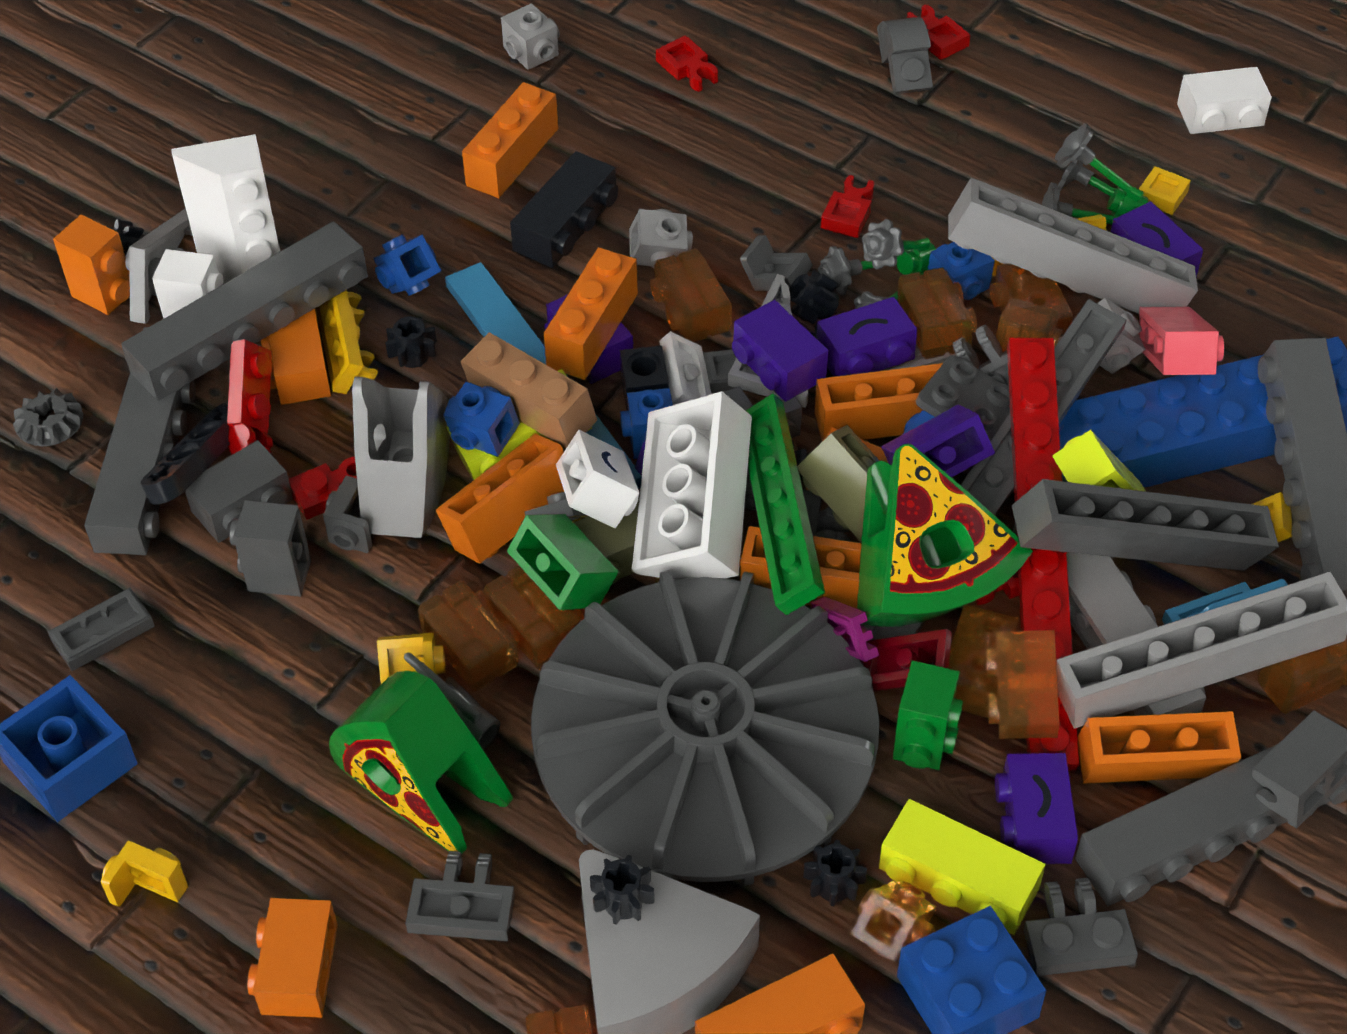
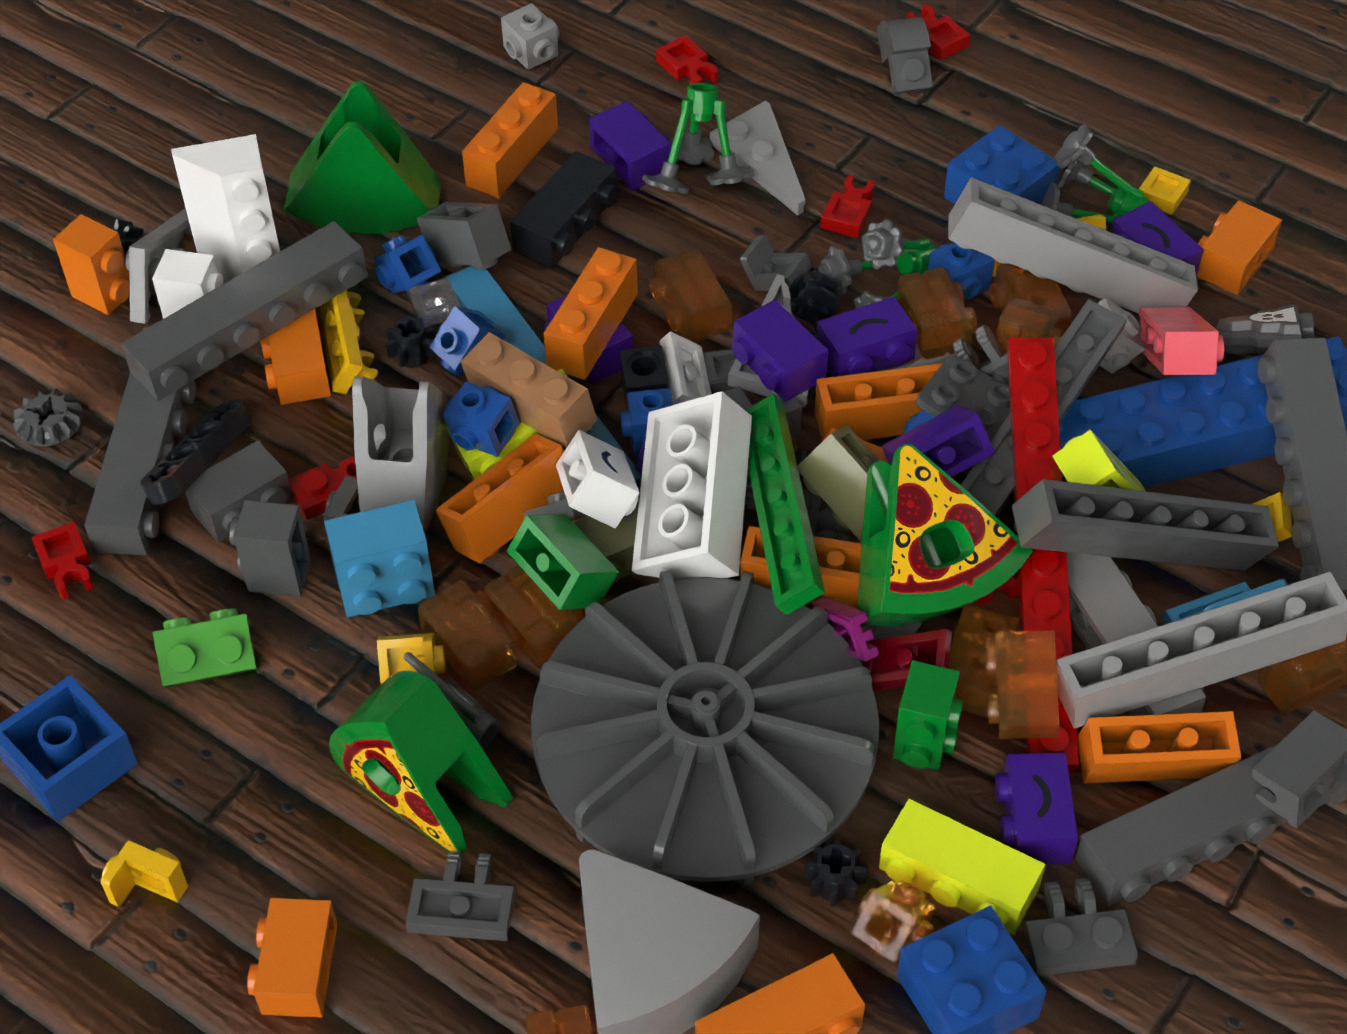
dark grey plate [47,588,155,671] -> none
red hinge [227,339,273,455] -> none
black gear [590,855,655,925] -> none
light grey brick [629,209,693,270] -> none
white brick [1177,67,1272,134] -> none
none -> red plate [31,521,93,600]
none -> bright green bracket [153,608,257,688]
none -> green piece [284,81,441,234]
none -> dark azure brick [324,500,435,618]
none -> clear plate [409,278,460,327]
none -> dark grey brick [417,202,512,270]
none -> blue brick [430,306,506,376]
none -> dark purple brick [589,101,672,191]
none -> plant [642,83,754,194]
none -> light grey wing [710,100,806,215]
none -> blue brick [944,125,1060,205]
none -> orange brick [1197,200,1282,296]
none -> dark grey rock [1214,304,1314,355]

